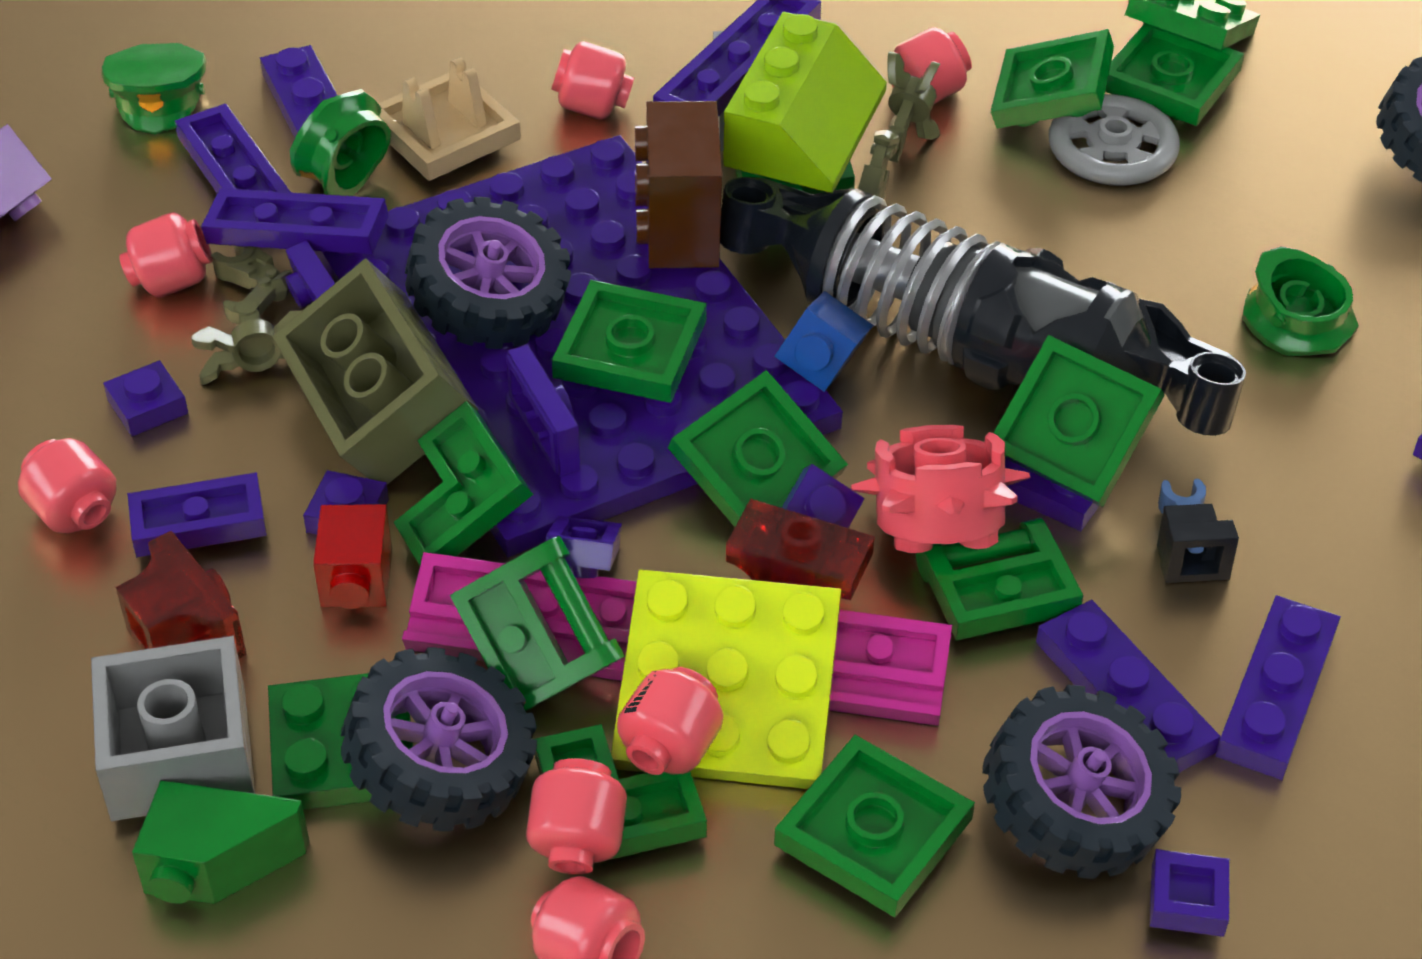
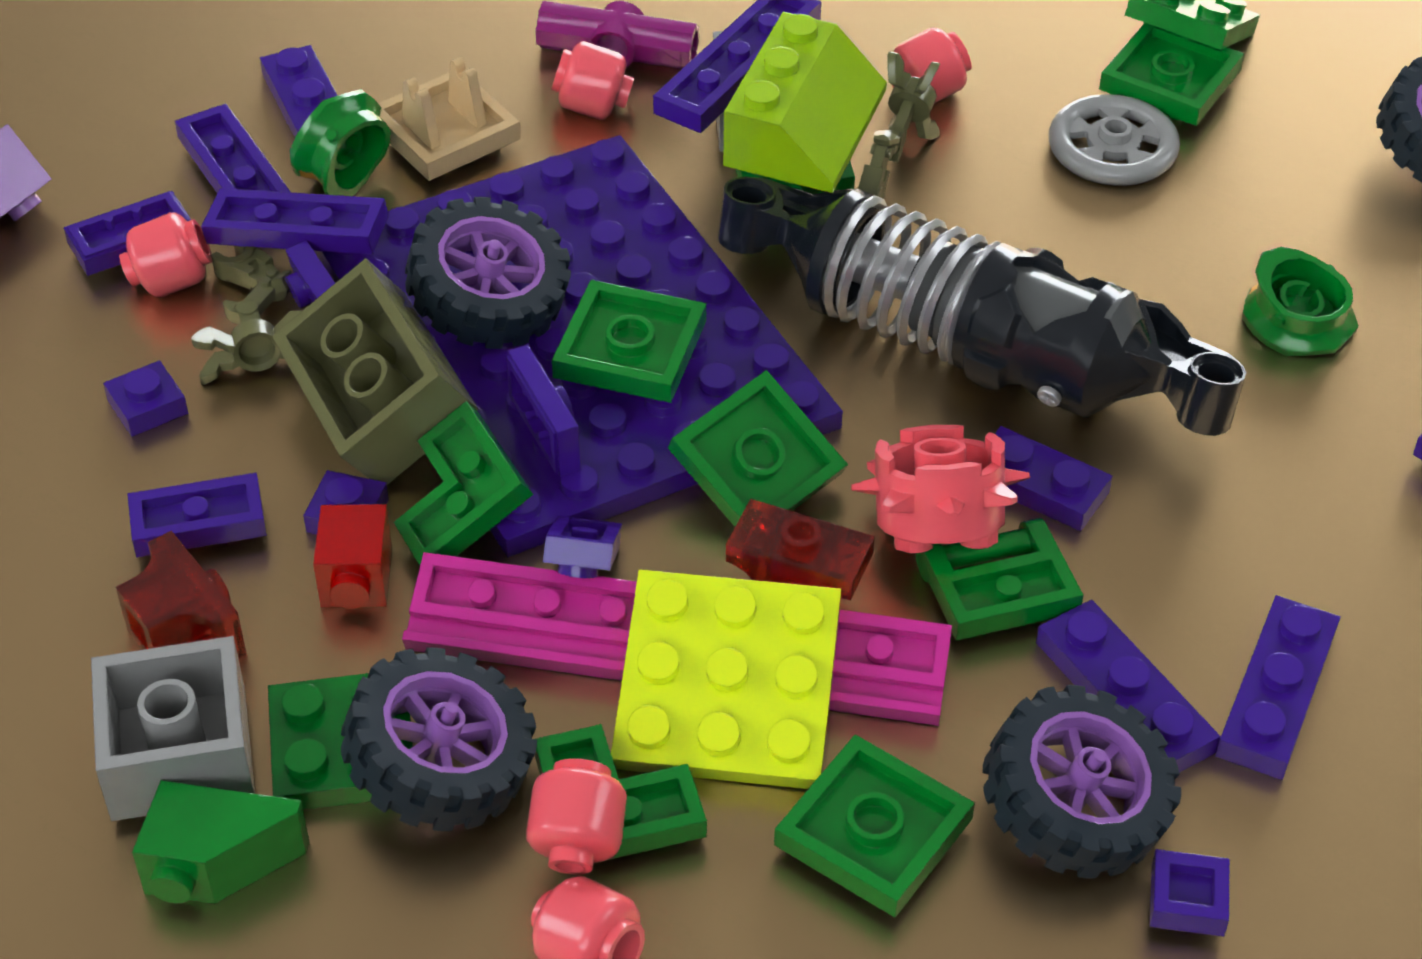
coral head [18,438,117,534] -> none
green hat [102,43,207,135] -> none
green plate [450,536,625,712] -> none
coral head [617,667,723,775] -> none
reddish brown brick [635,101,722,268] -> none
blue brick [774,291,874,392] -> none
dark purple plate [774,464,865,556] -> none
green plate [990,29,1114,129] -> none
green plate [994,335,1165,508] -> none
black piece [1157,479,1239,583] -> none
none -> dark purple plate [64,191,191,276]
none -> magenta piece [535,1,700,69]

